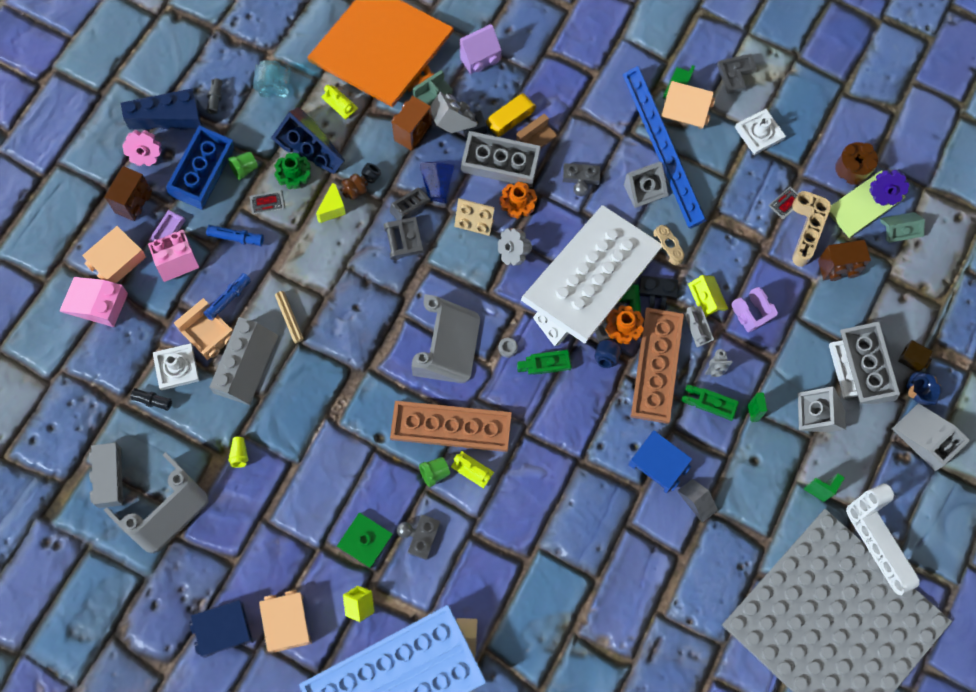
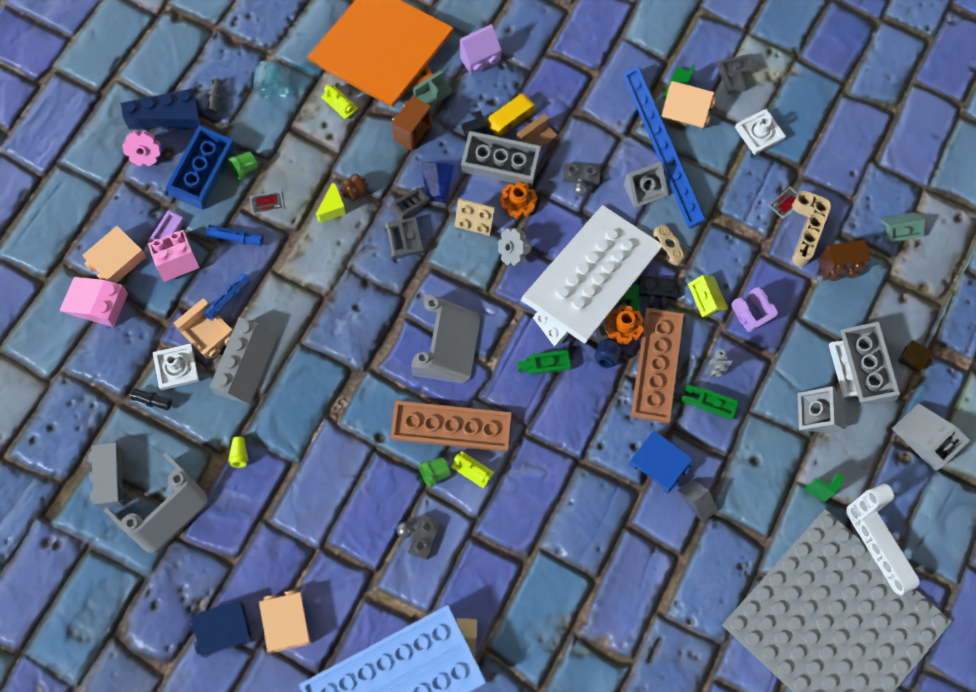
reddish brown brick [104,166,152,221] -> none
dark blue wedge [271,107,345,174] -> none
green plant [274,153,311,189] -> none
tan axle [275,291,304,343] -> none
green plate [337,512,393,569] -> none
neon yellow panel [343,586,375,622] -> none
black tile [361,163,381,184] -> none
light grey slope [430,92,478,133] -> none
light grey tile [498,338,518,358] -> none
light grey hinge [684,306,714,348] -> none
green plate [748,392,767,422] -> none
yellowish green tile [829,170,905,238] -> none
reddish brown brick [835,142,878,185] -> none
dark purple plant [869,170,909,206] -> none
dark blue hair [906,372,942,405] -> none

